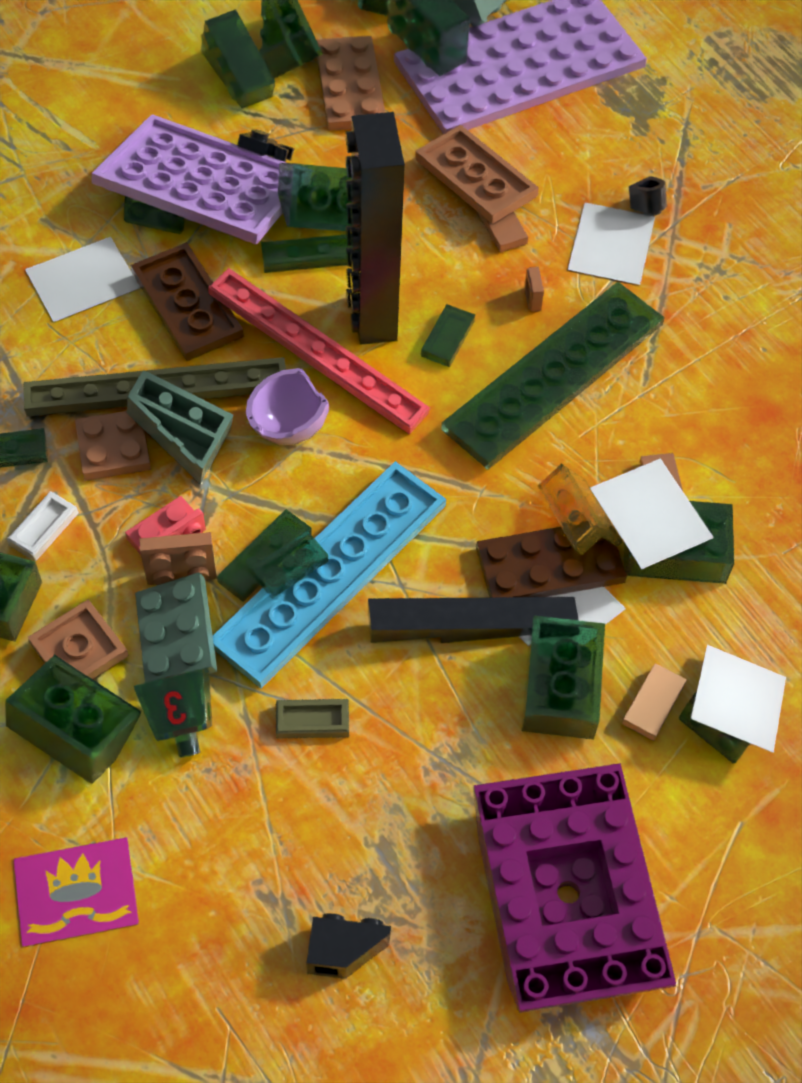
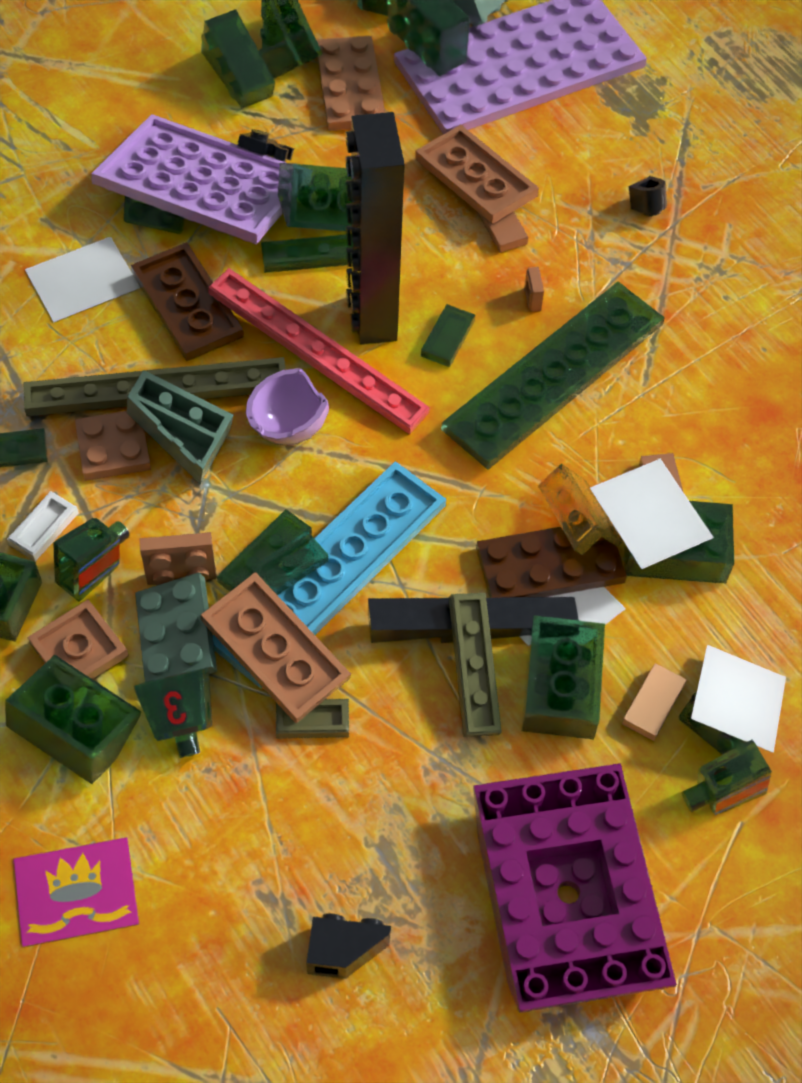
coral bracket [125,496,206,555] -> none
white sticker [568,202,655,285] -> none
none -> clear green torso [53,518,130,602]
none -> nougat plate [200,572,351,723]
none -> olive tile [448,593,502,737]
none -> clear green torso [682,739,772,815]

